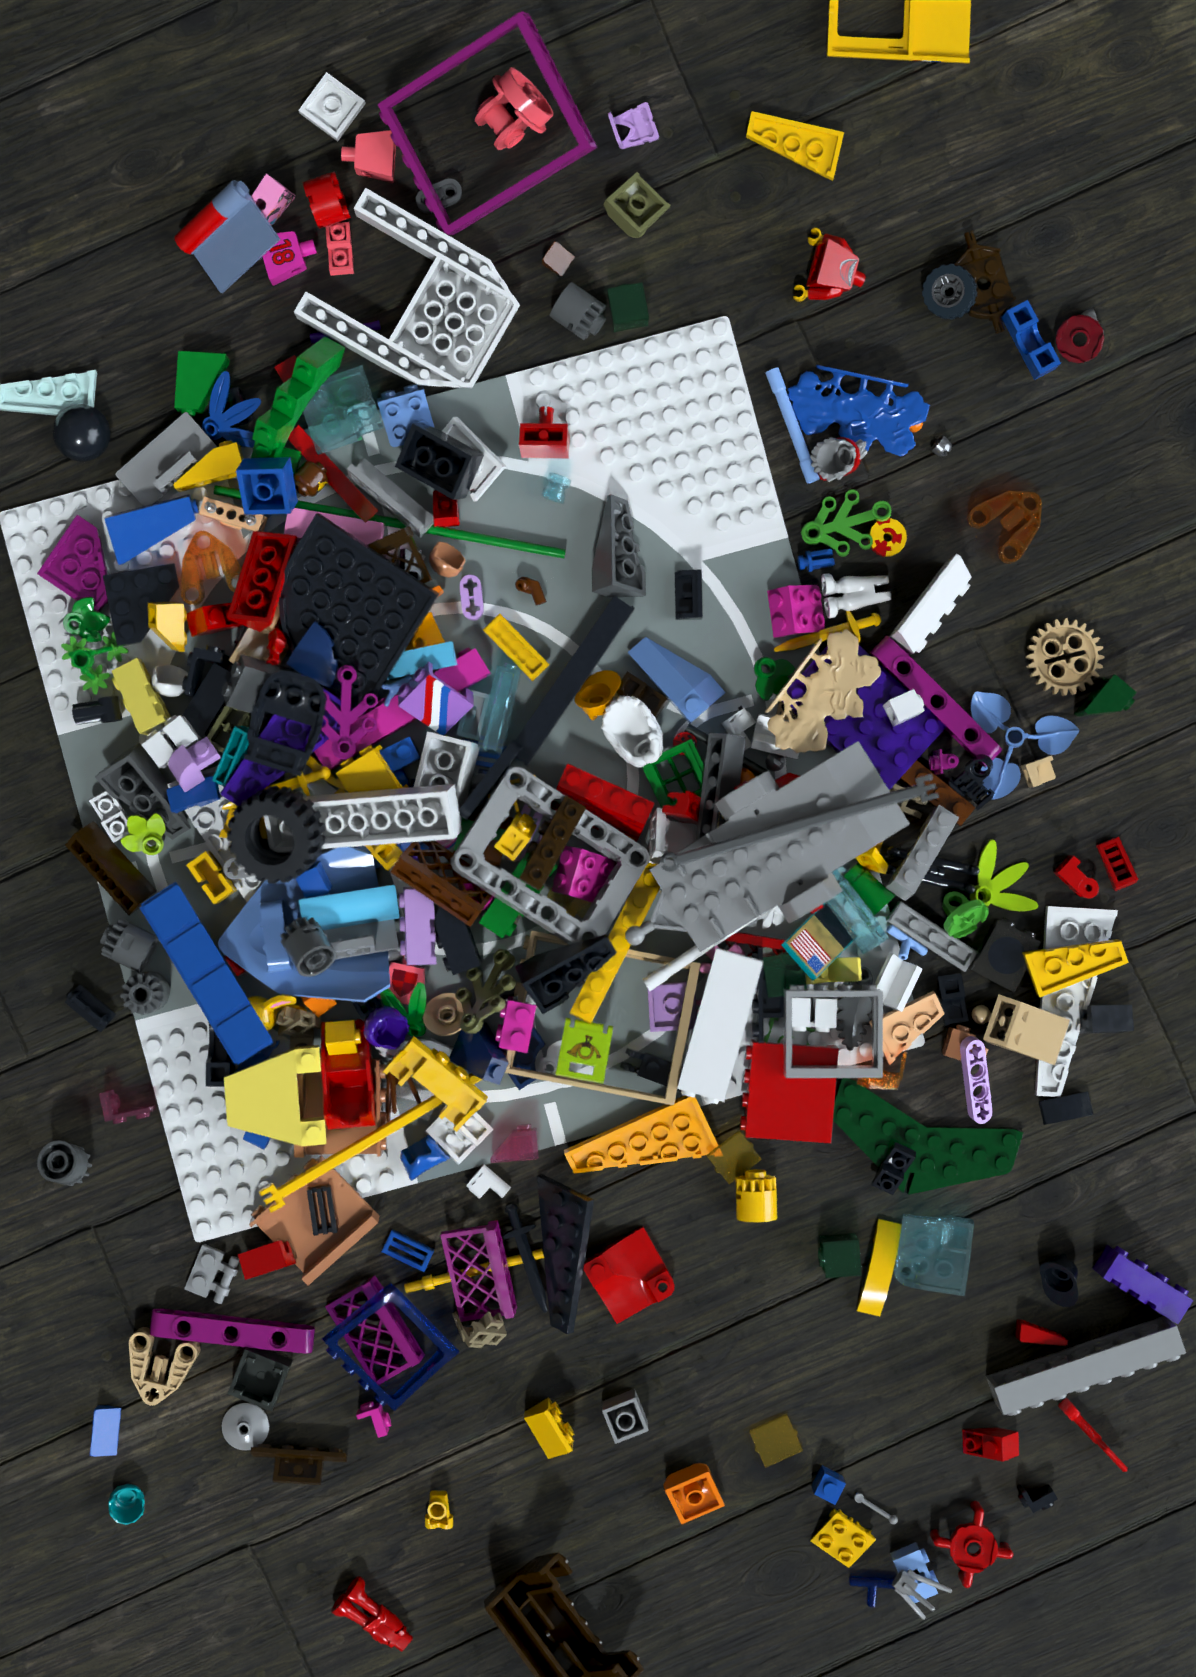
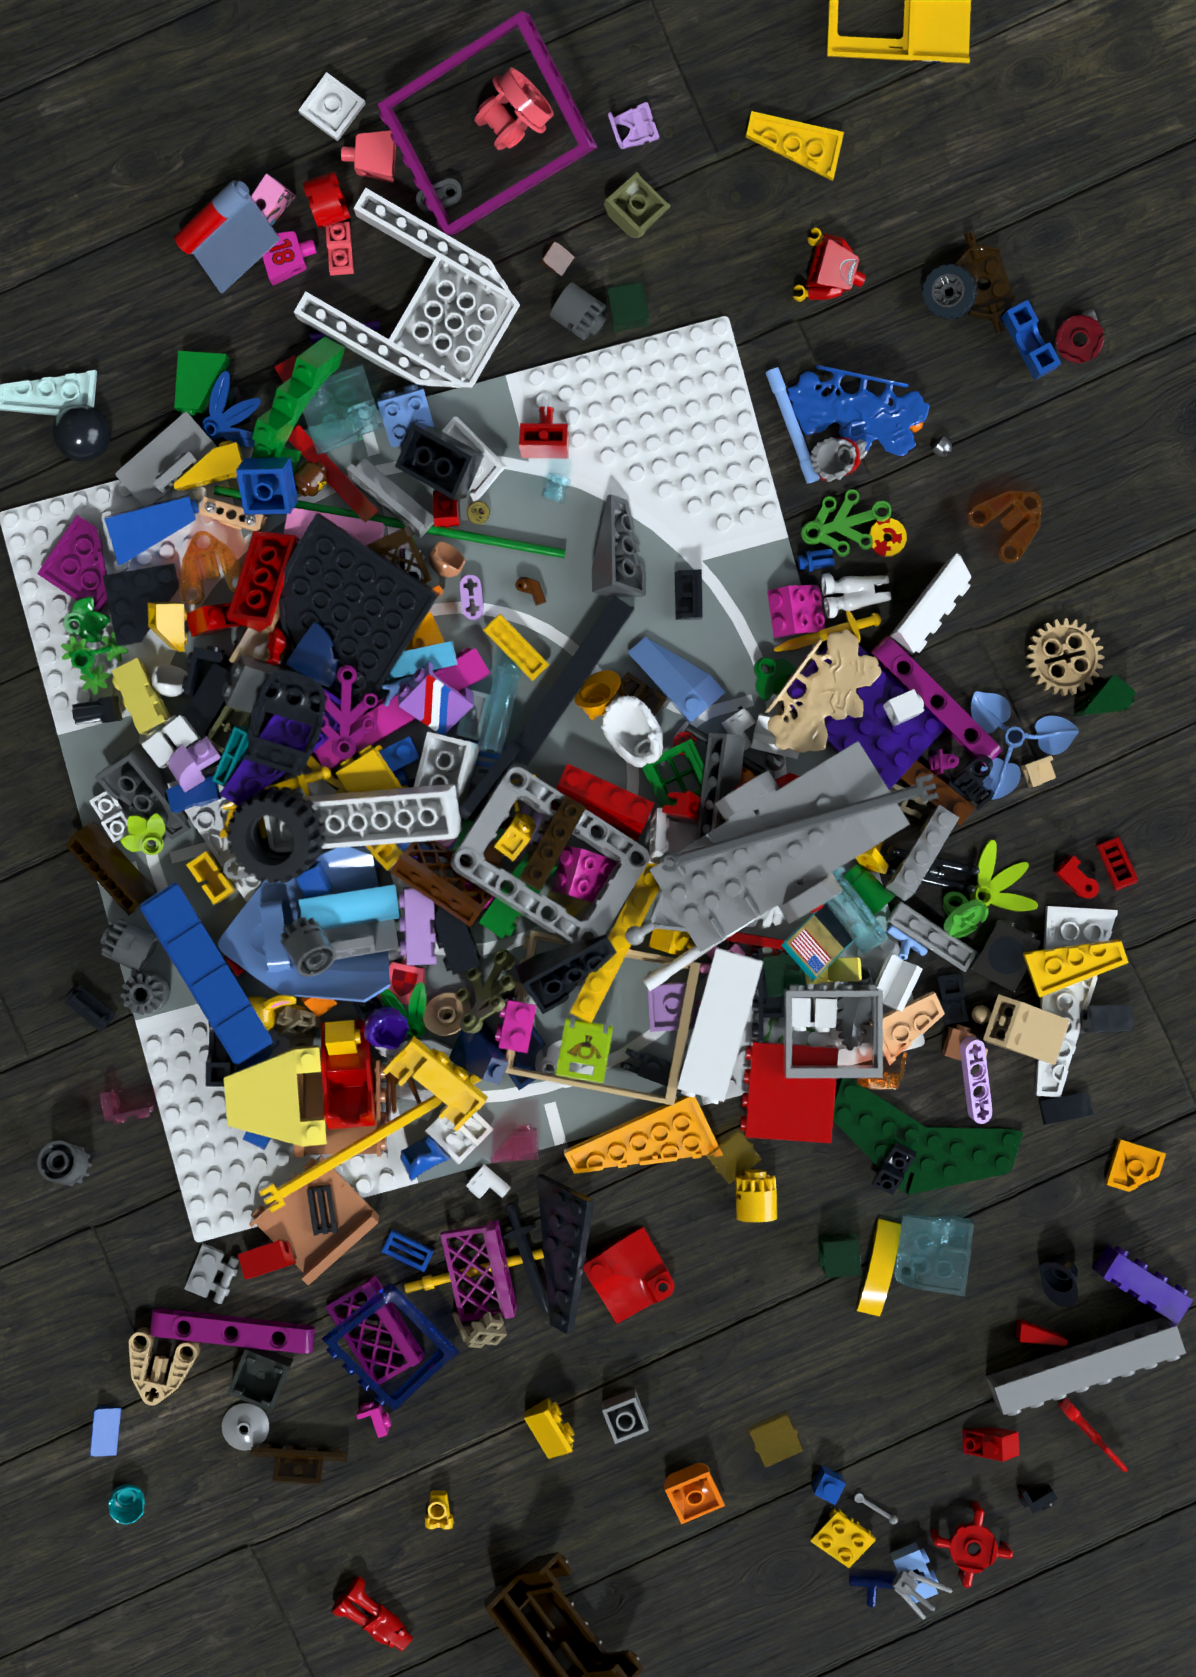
none -> clear smoke tile [466,500,491,525]
none -> yellow slope [648,928,701,960]
none -> light orange plate [1105,1139,1166,1192]

